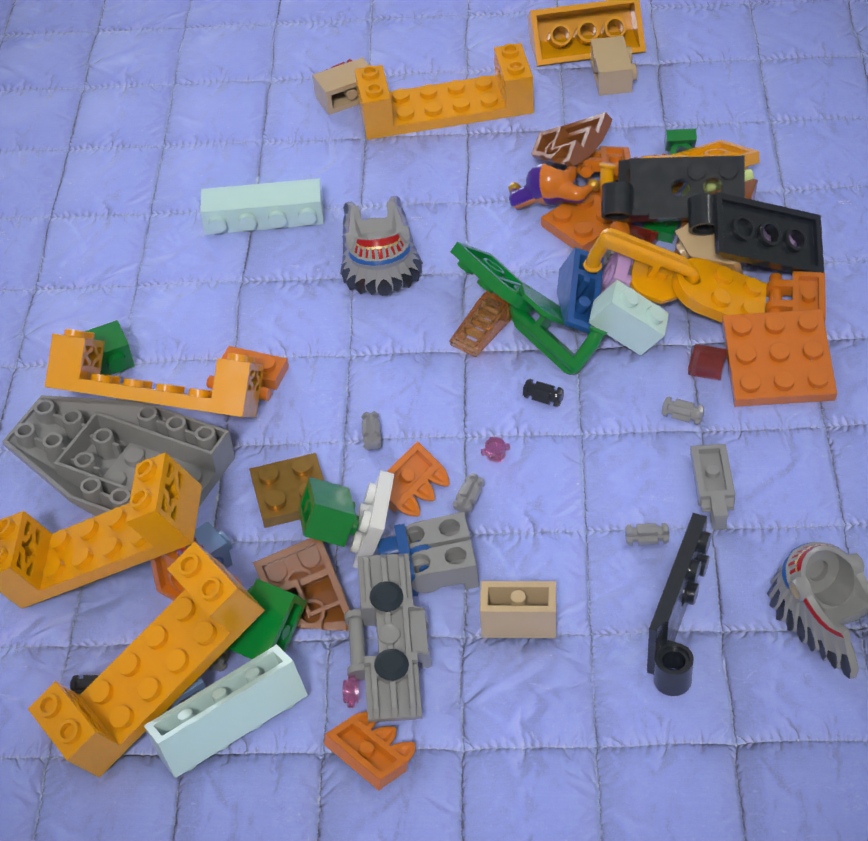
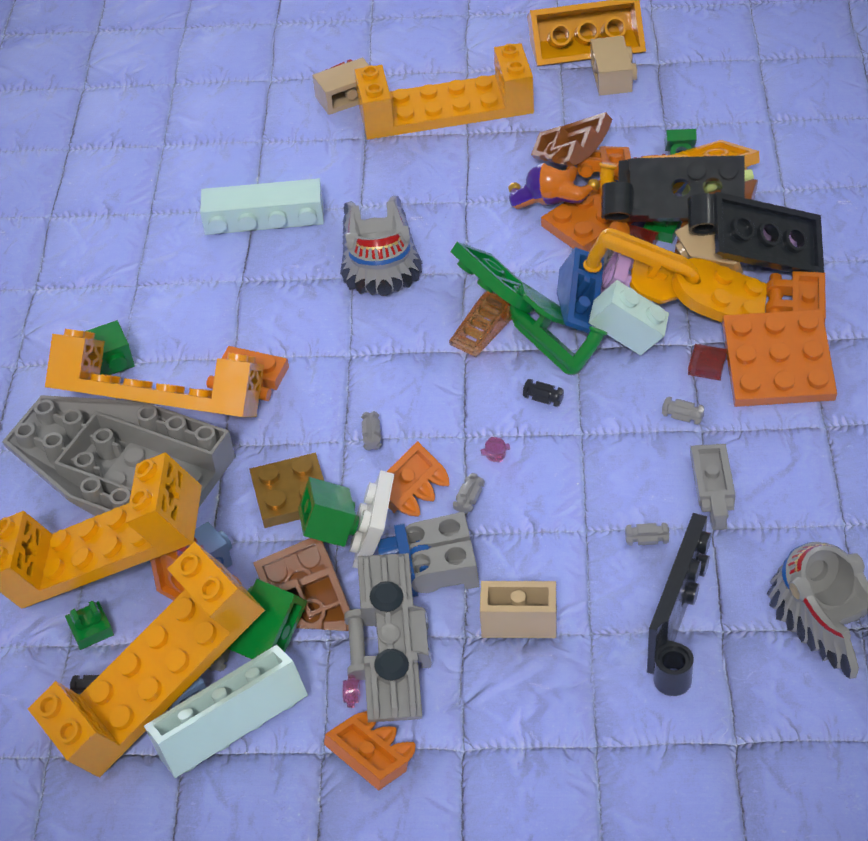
none -> green tile [65,601,114,650]

